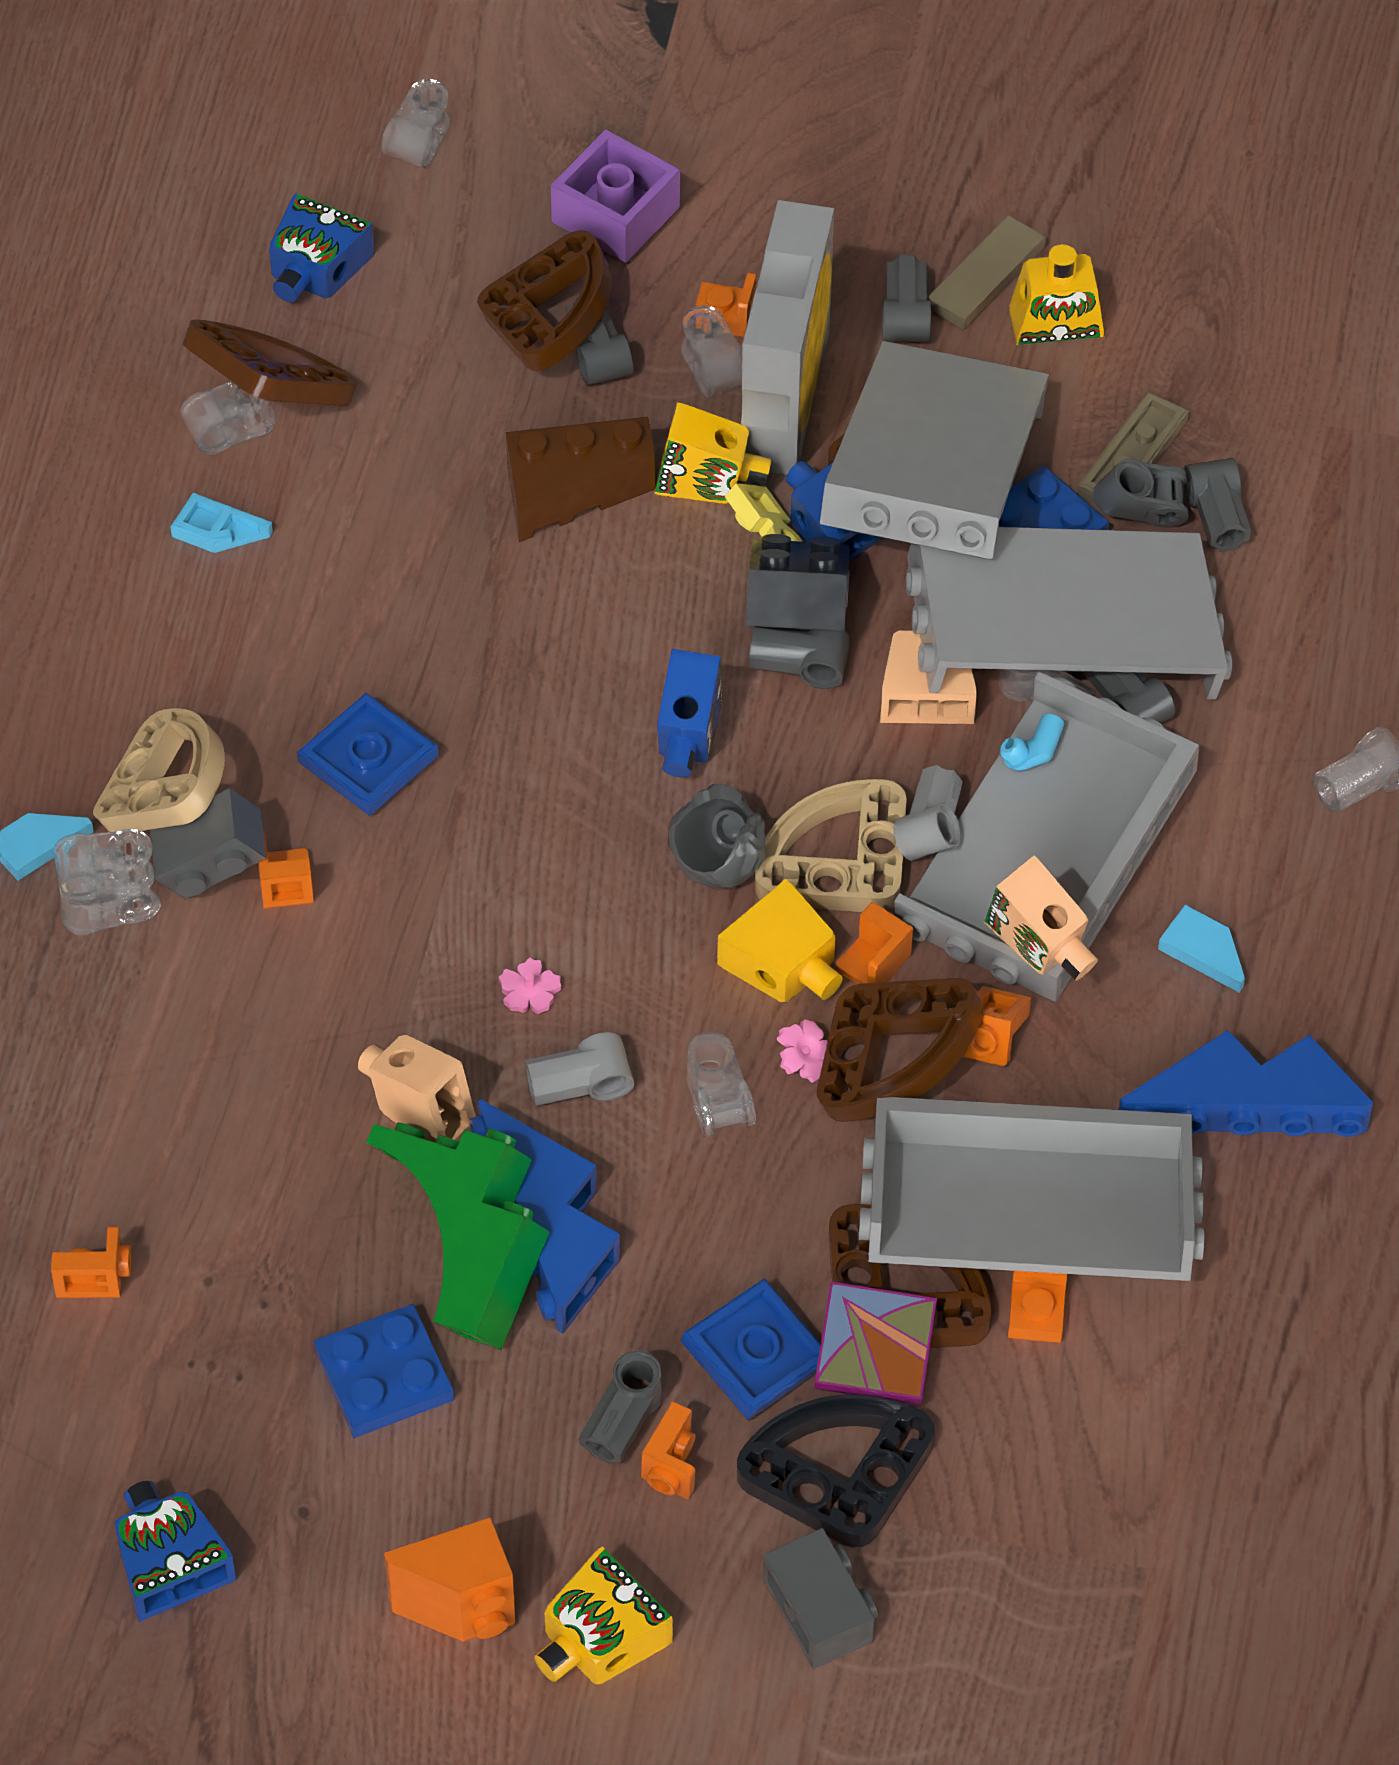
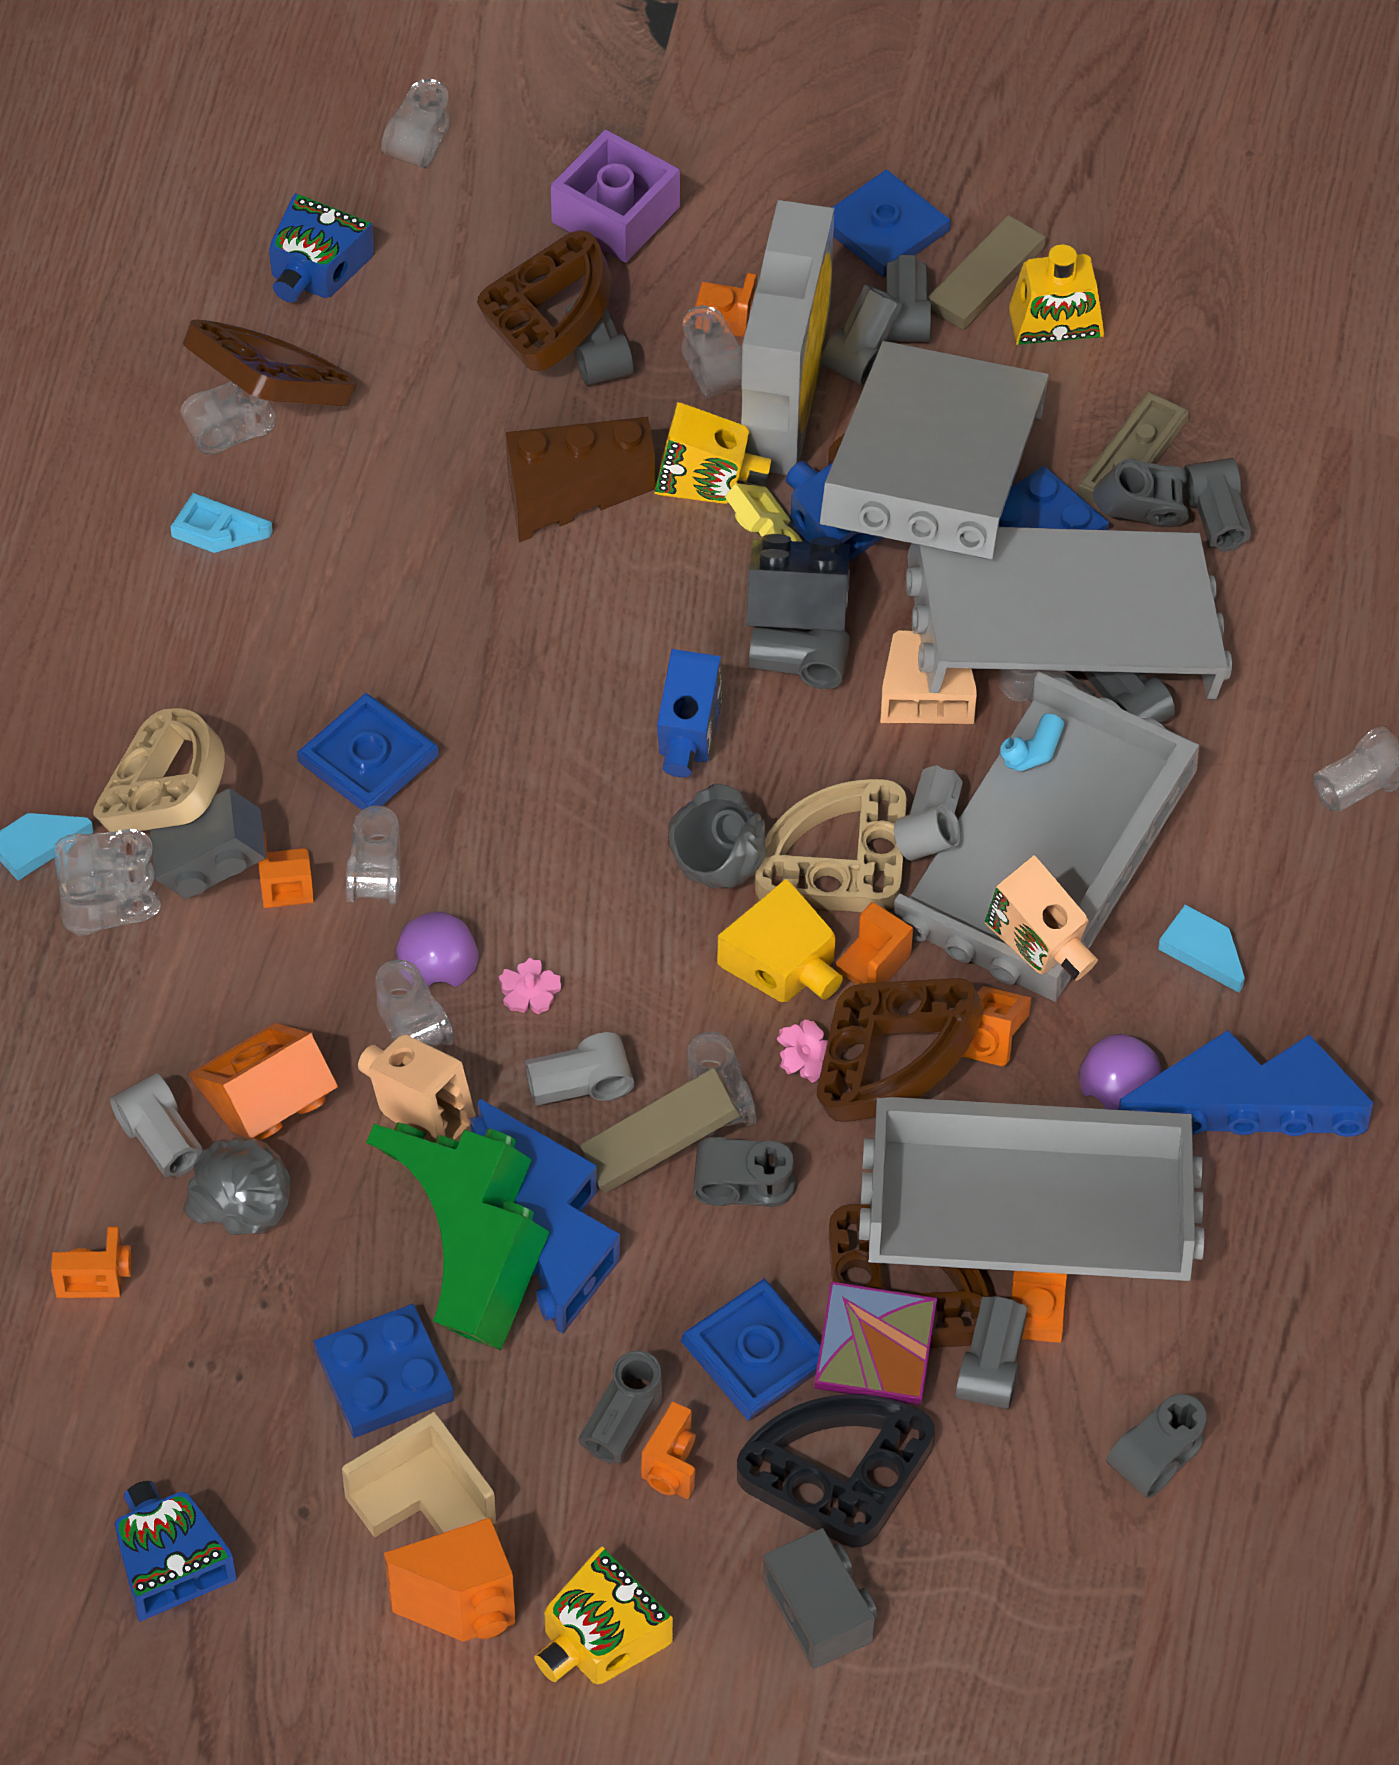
none -> light grey piece [110,1073,202,1178]
none -> dark grey hair [183,1137,291,1235]
none -> orange slope [189,1023,338,1140]
none -> tan panel [342,1412,496,1538]
none -> clear piece [346,806,401,905]
none -> clear piece [375,959,455,1047]
none -> medium lavender hair [395,911,480,988]
none -> dark tan tile [580,1067,741,1193]
none -> dark grey piece [693,1137,795,1207]
none -> dark grey piece [822,285,903,387]
none -> blue plate [832,169,950,277]
none -> dark grey piece [956,1296,1027,1410]
none -> medium lavender hair [1078,1034,1162,1110]
none -> dark grey piece [1106,1394,1207,1499]

